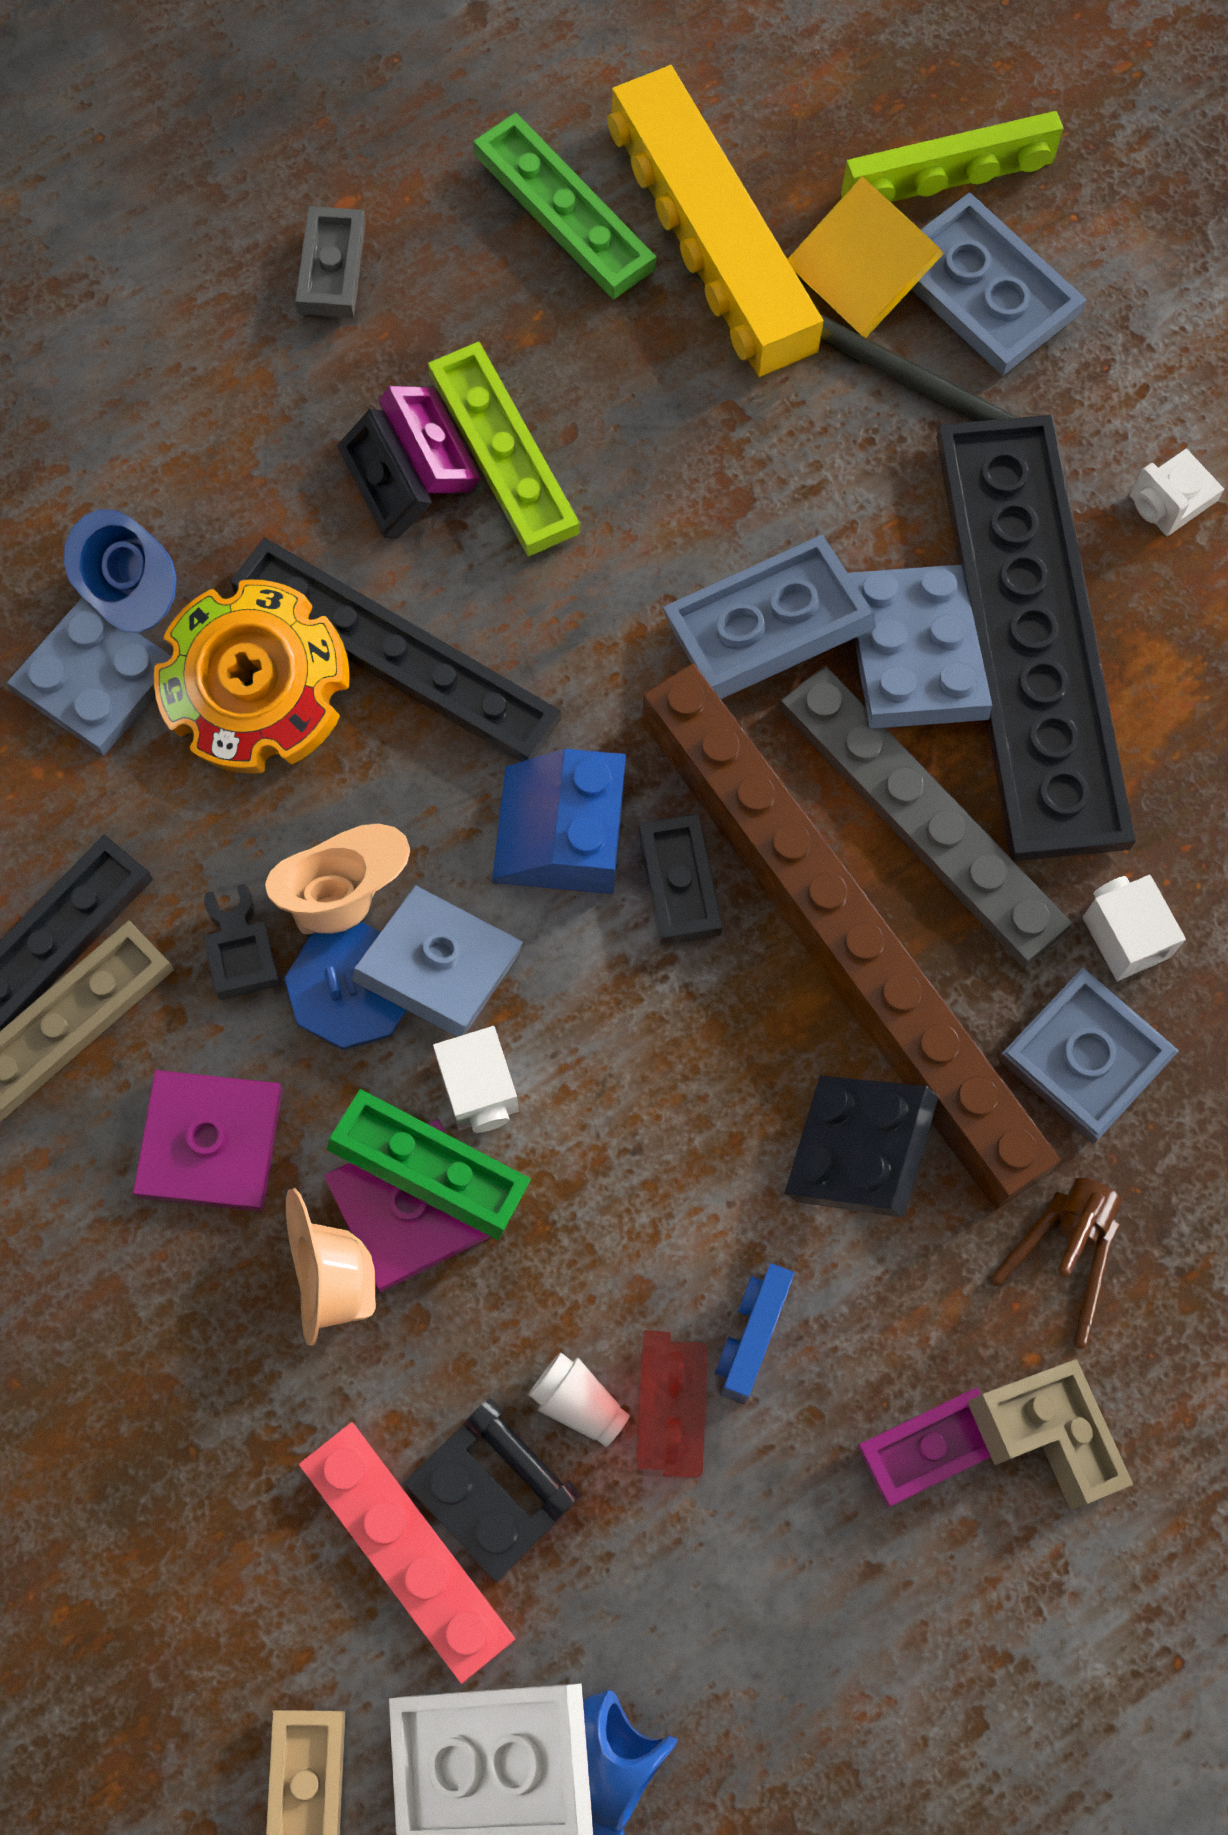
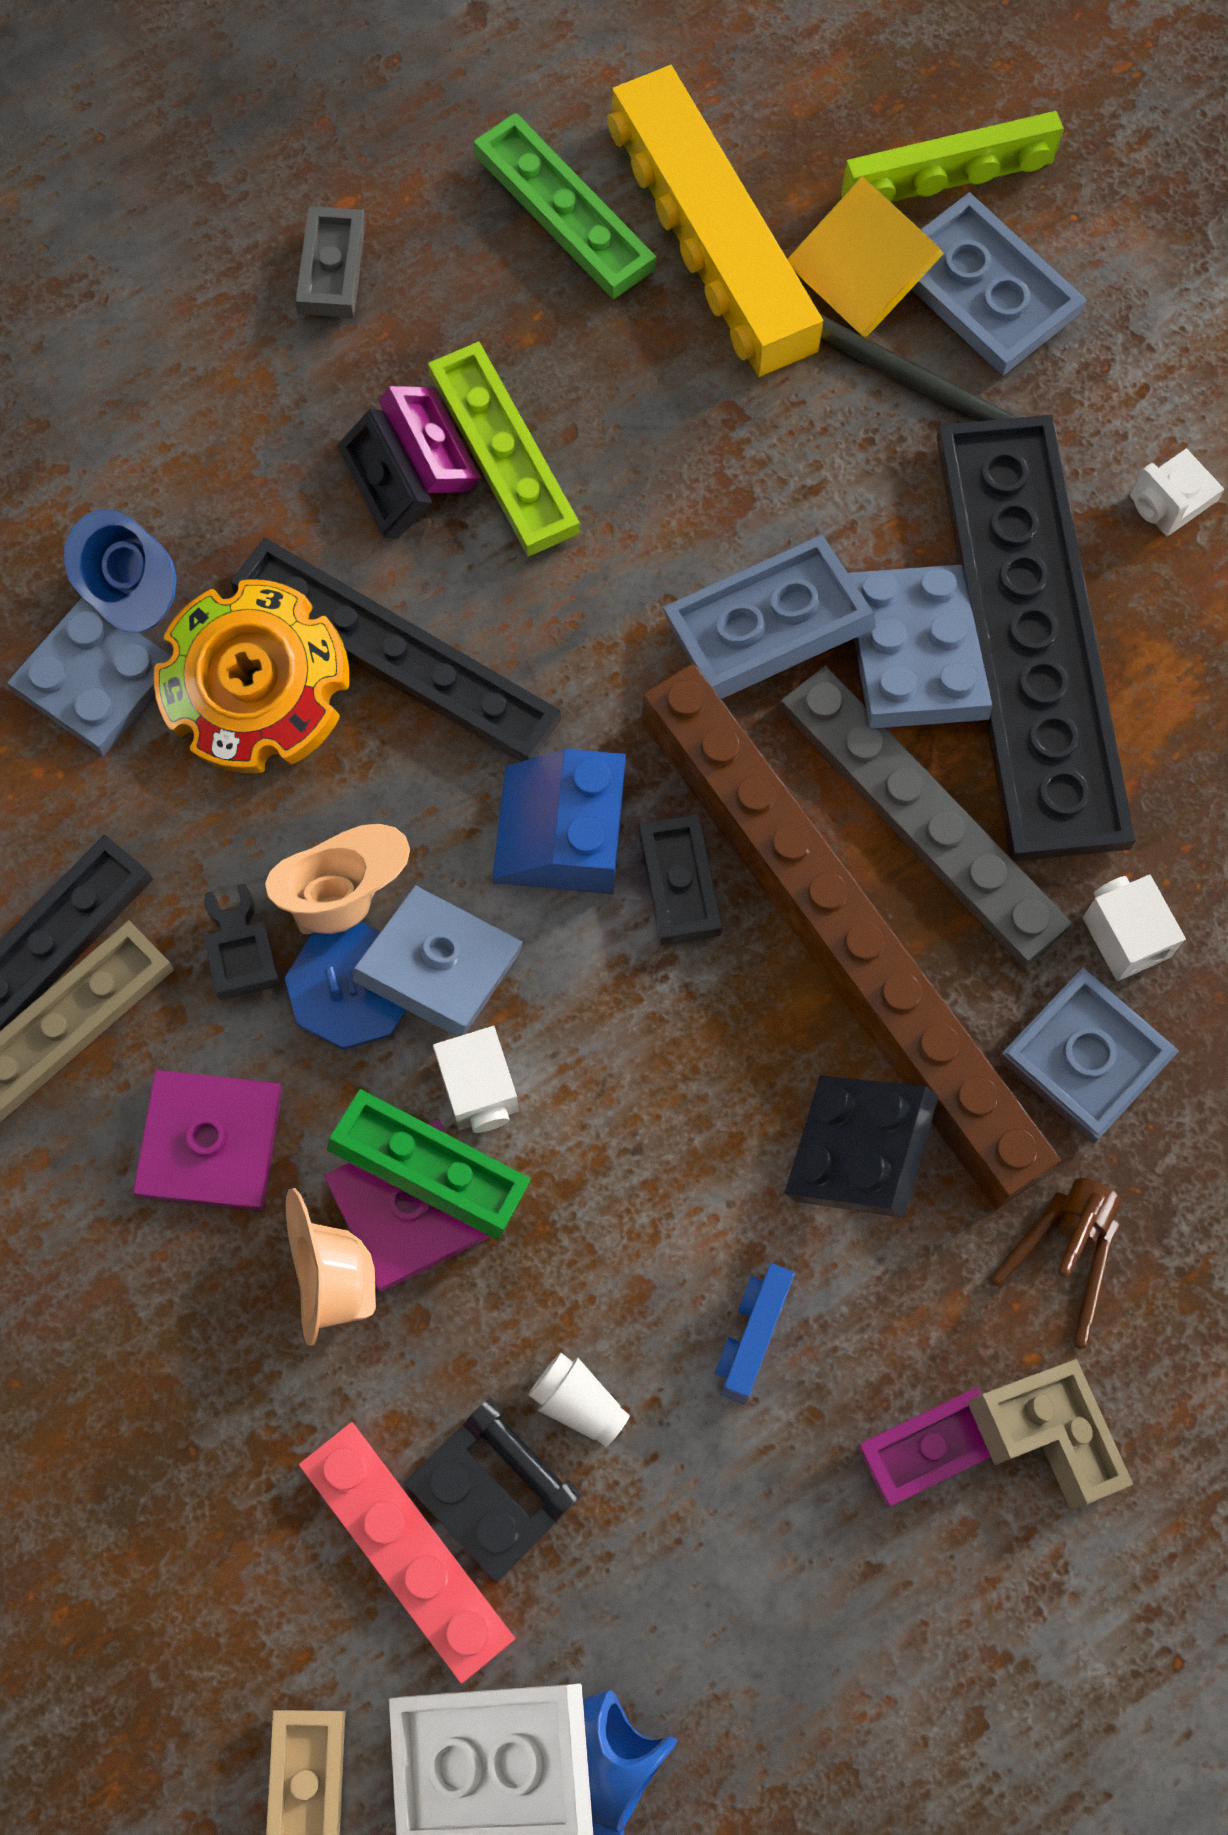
clear red bracket [636,1330,708,1479] -> none

